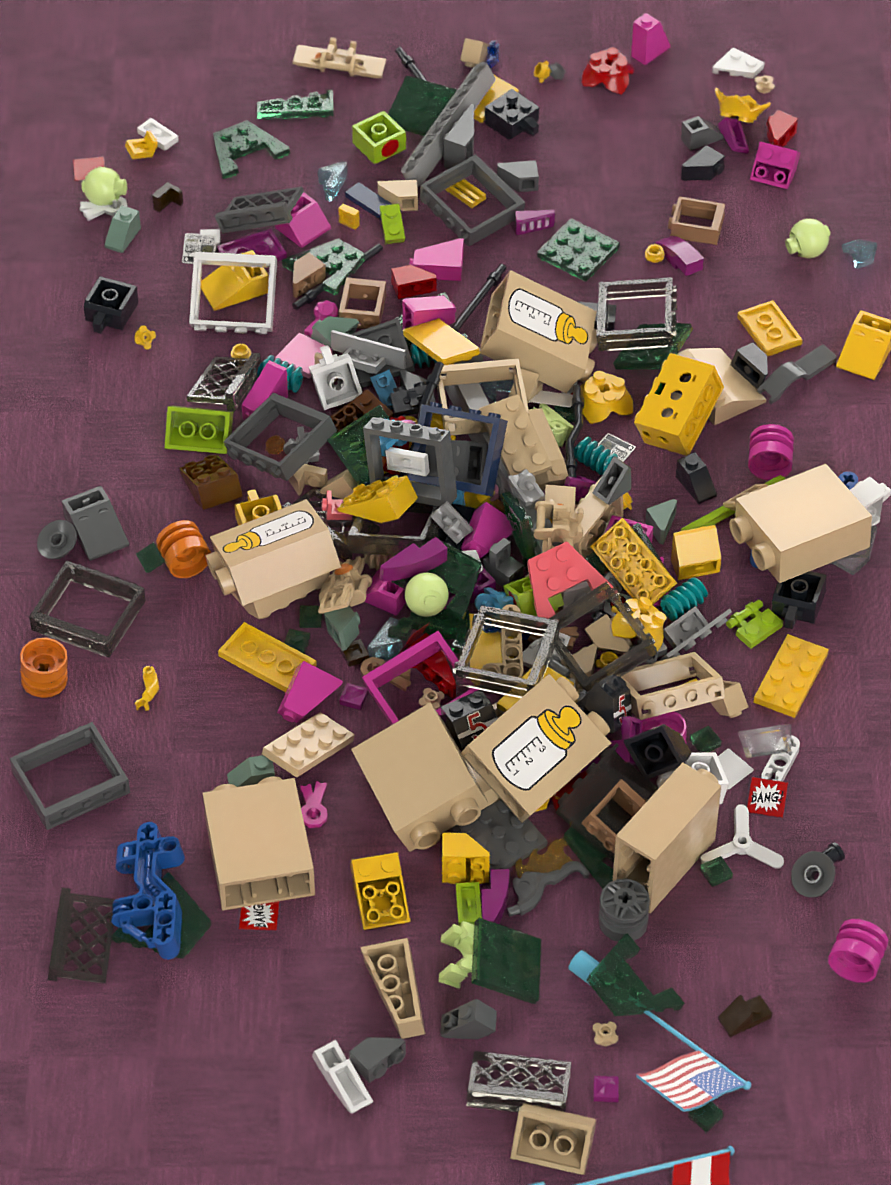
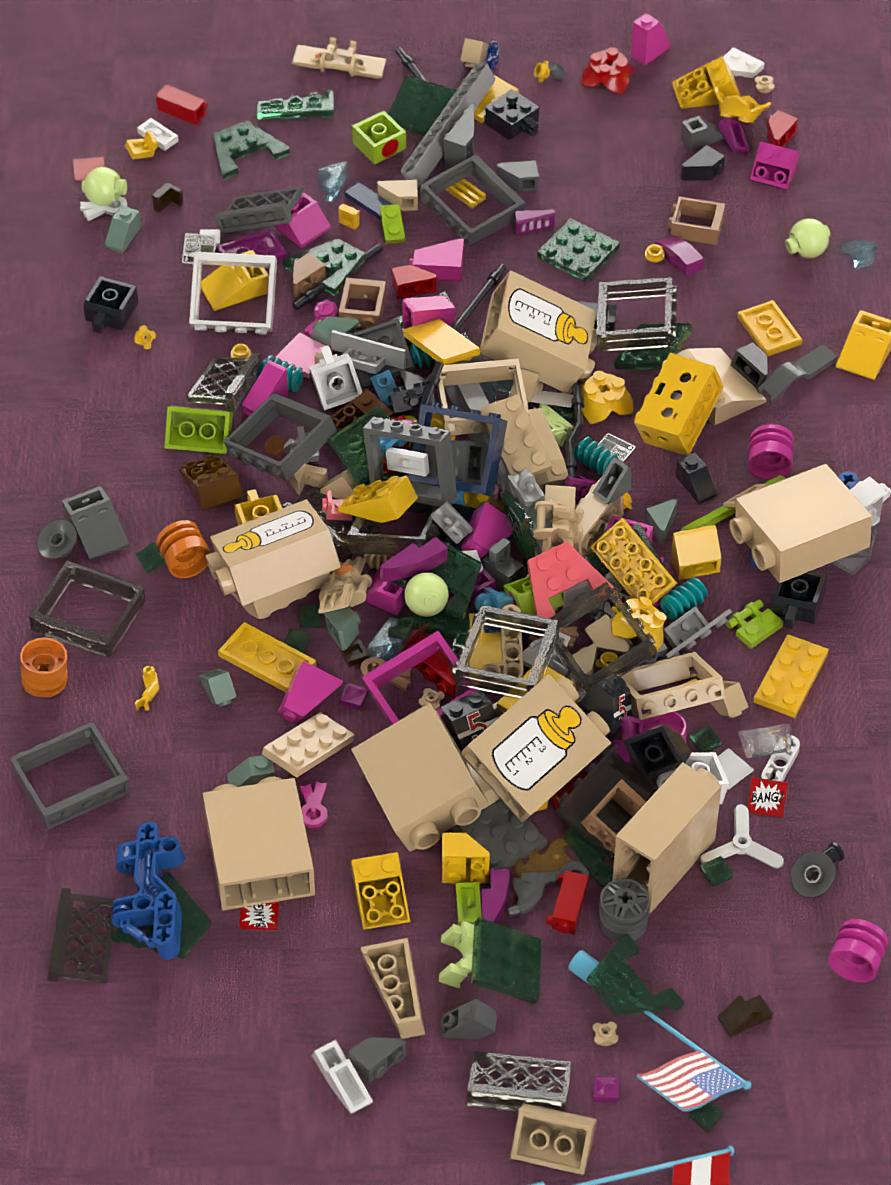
none -> red brick [156,85,208,125]
none -> sand green slope [198,668,237,706]
none -> red brick [545,871,589,935]
none -> yellow slope [672,56,740,109]

